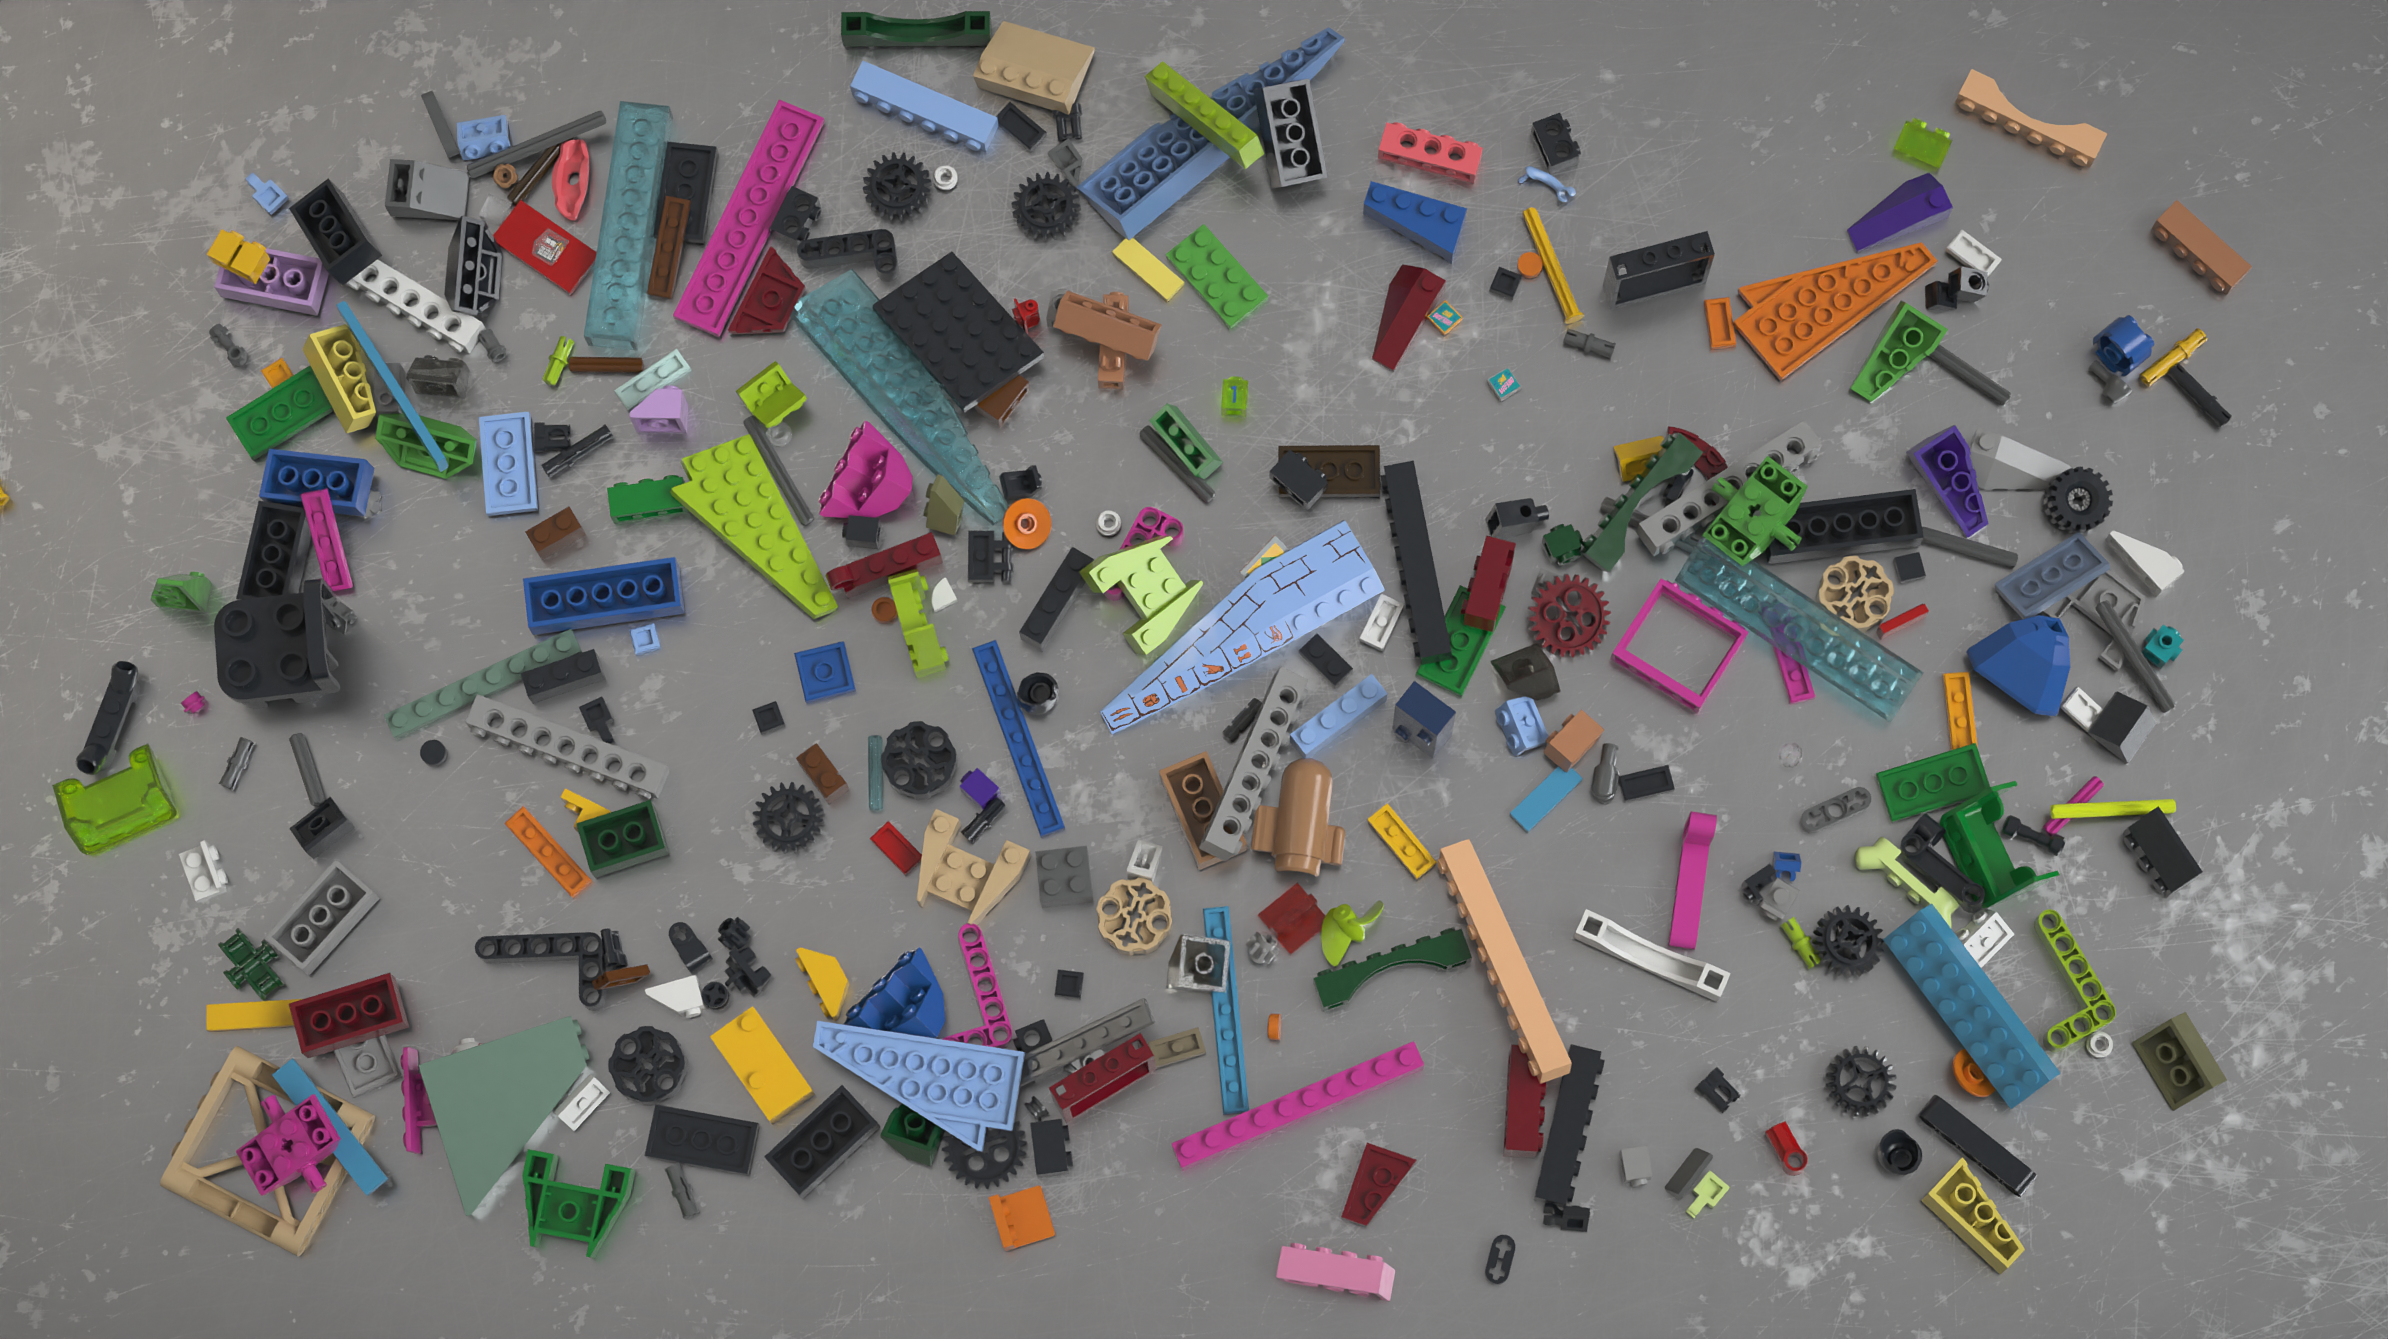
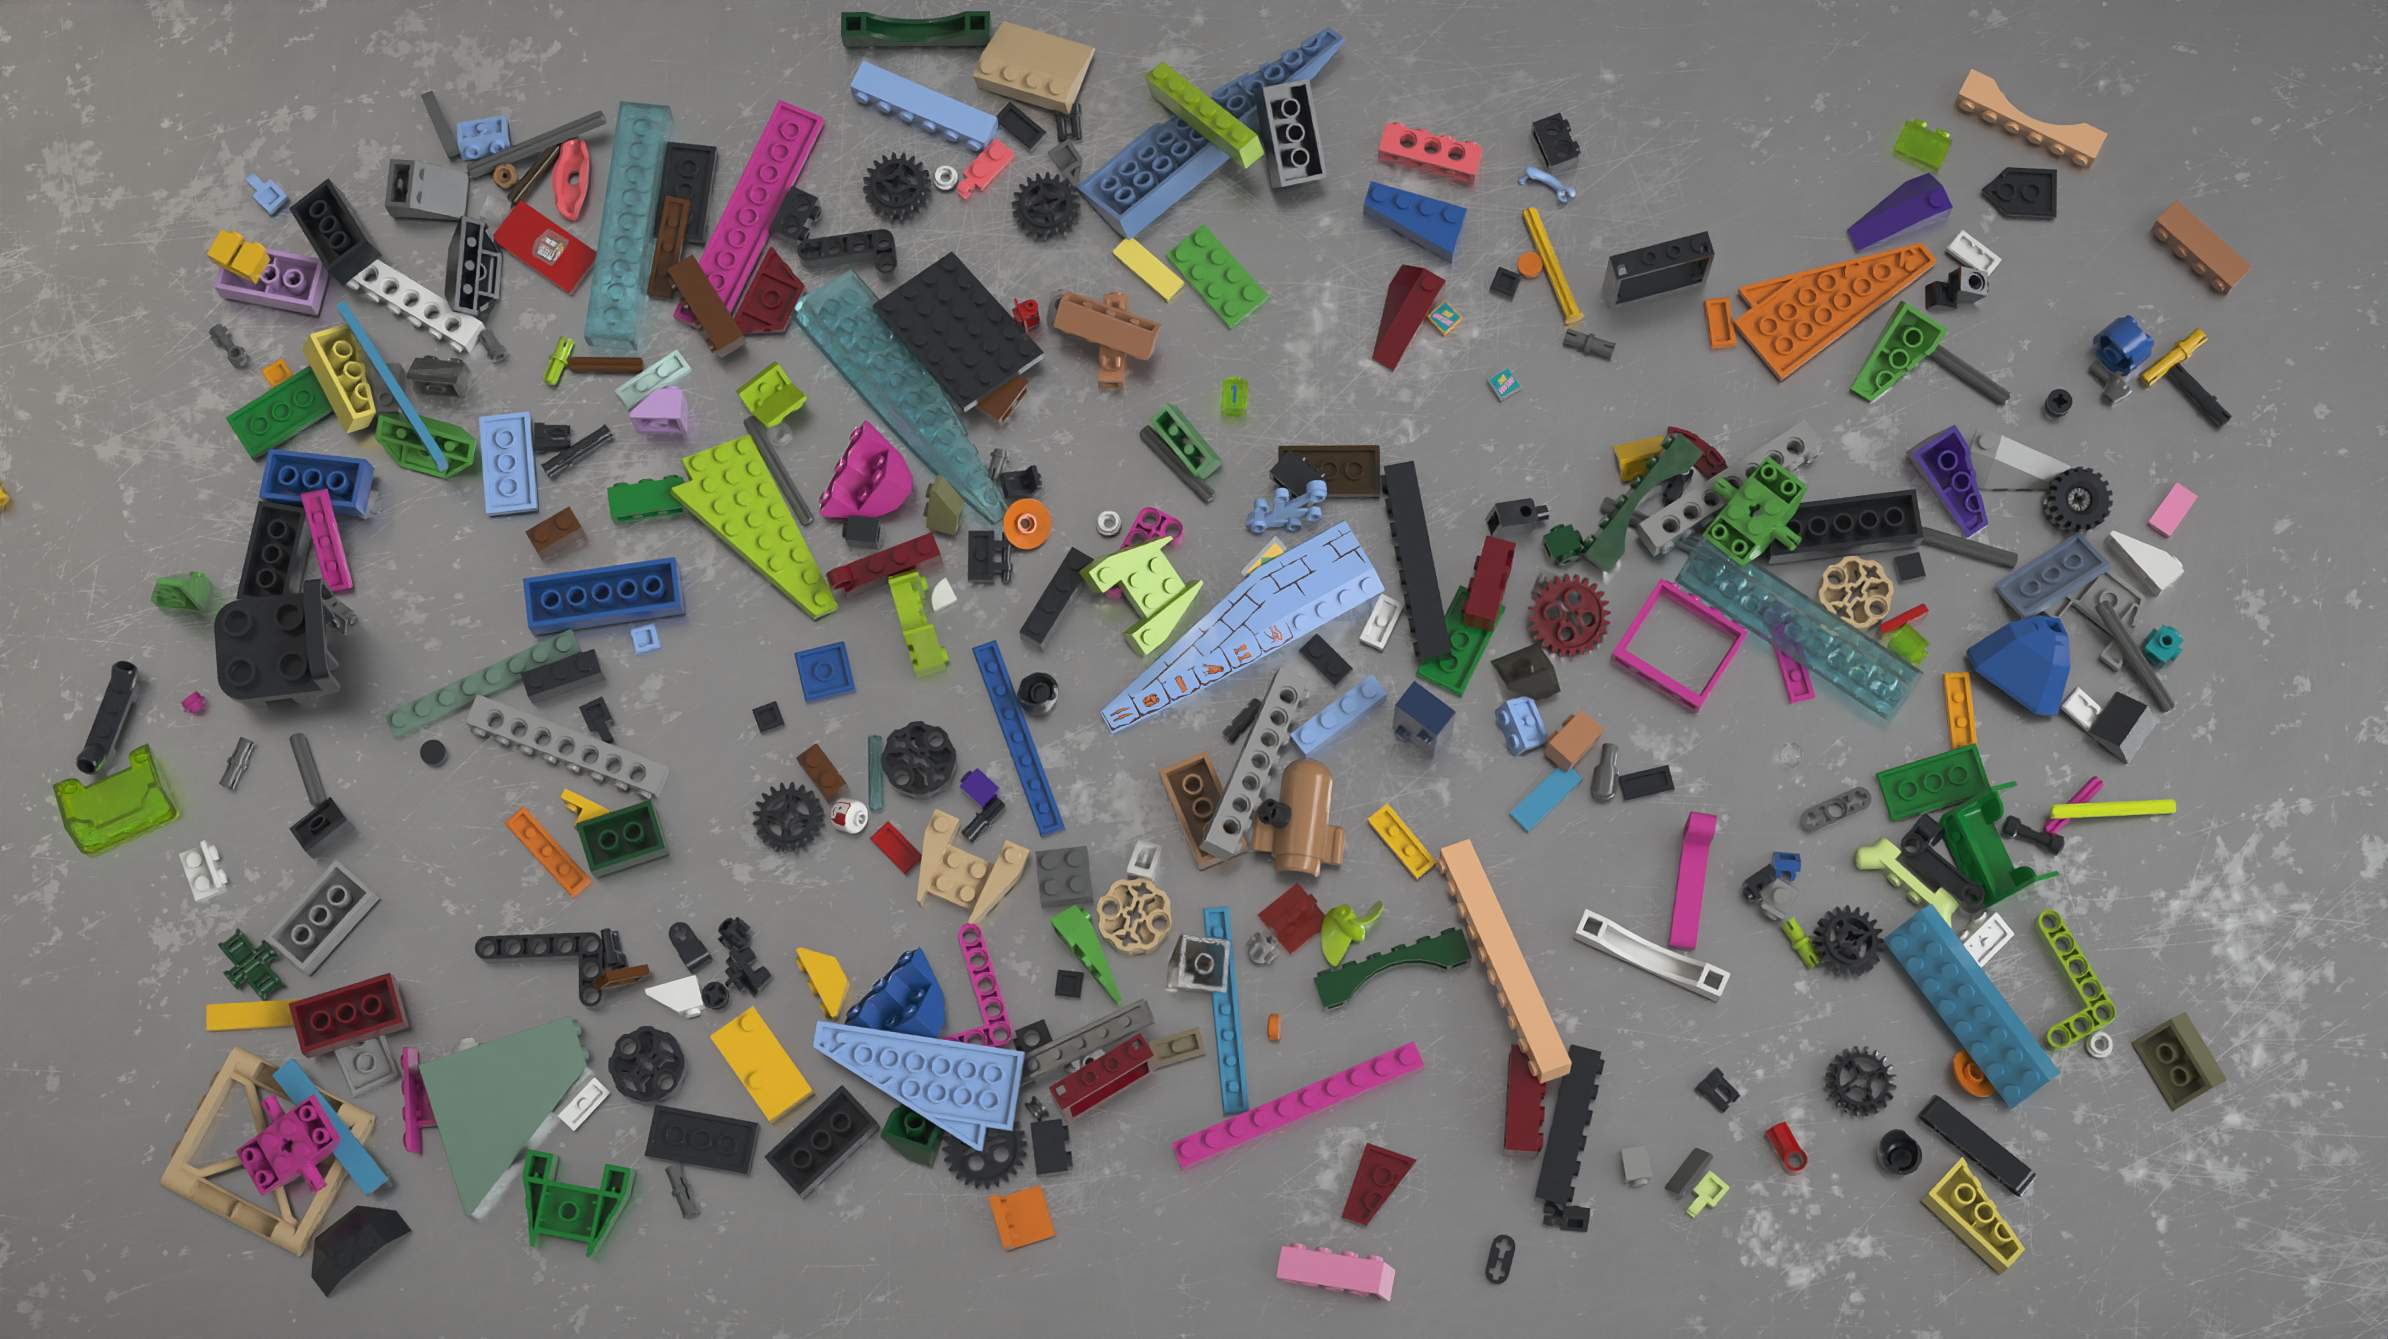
orange tile [871,597,897,624] -> none
black slope [2123,806,2203,898] -> none
none -> black wedge [311,1205,413,1298]
none -> reddish brown brick [666,254,746,358]
none -> white head [829,798,868,833]
none -> coral plate [956,138,1015,199]
none -> dark grey pin [986,448,1010,482]
none -> bright green wedge [1050,905,1122,1008]
none -> light blue plant [1245,480,1327,533]
none -> black wheel [1258,799,1292,829]
none -> clear neon green brick [1887,623,1930,667]
none -> black tile [1981,167,2057,218]
none -> black wheel [2044,389,2073,419]
none -> bright pink tile [2147,482,2198,538]

